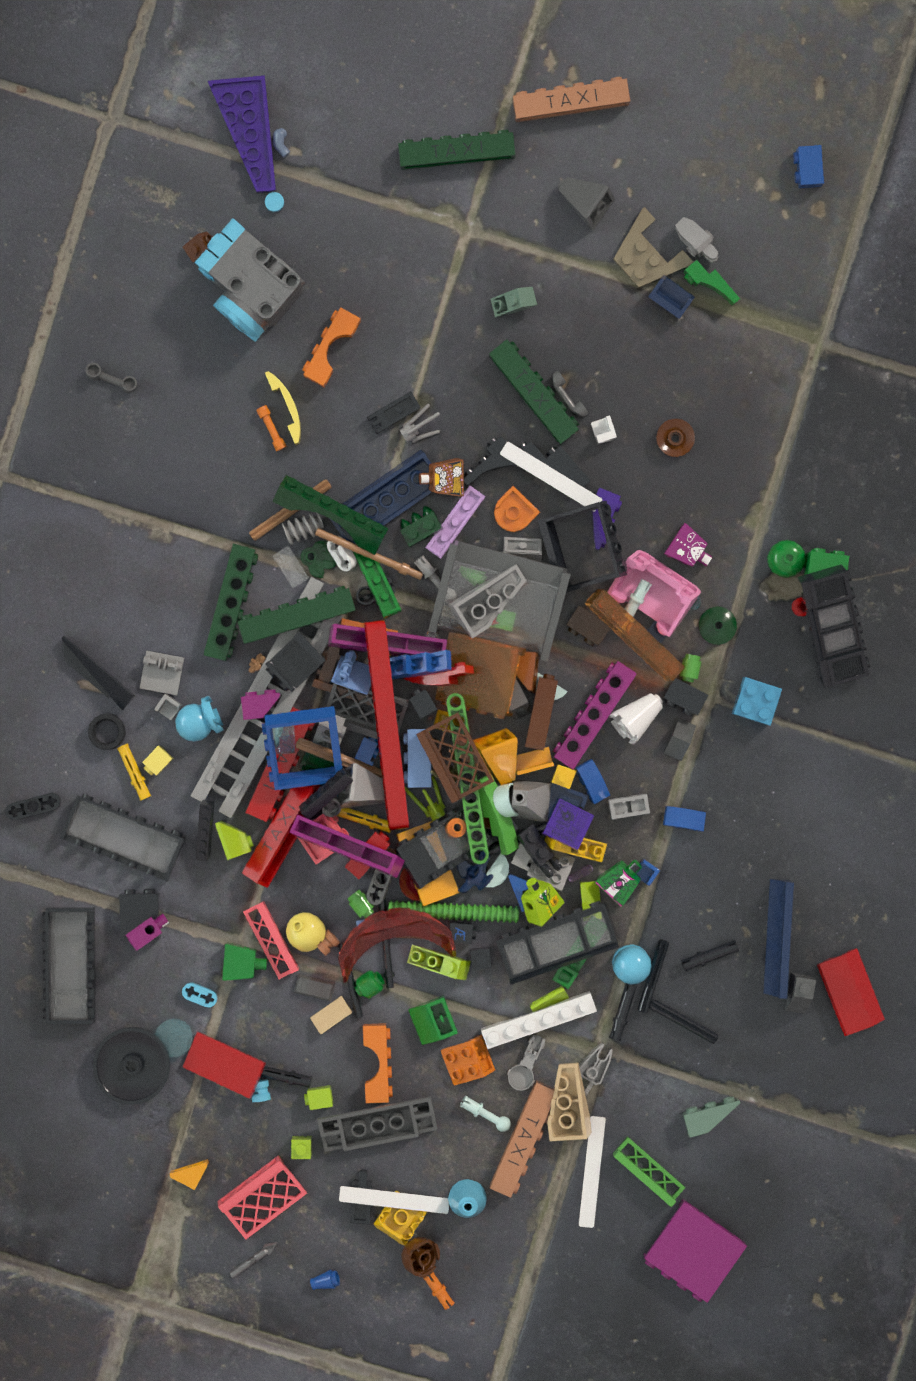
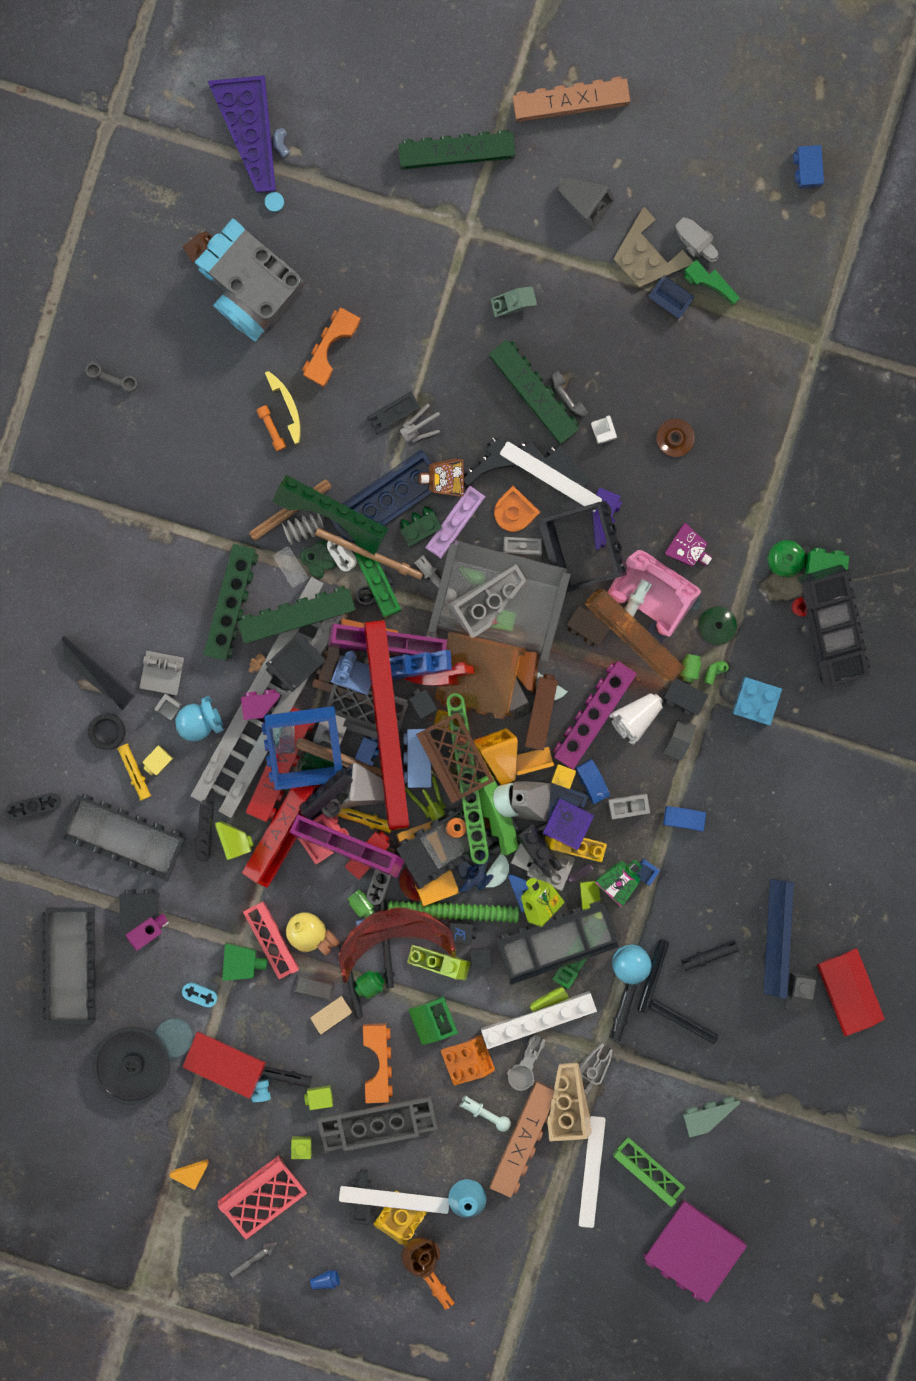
none -> bright green arm [704,661,729,685]

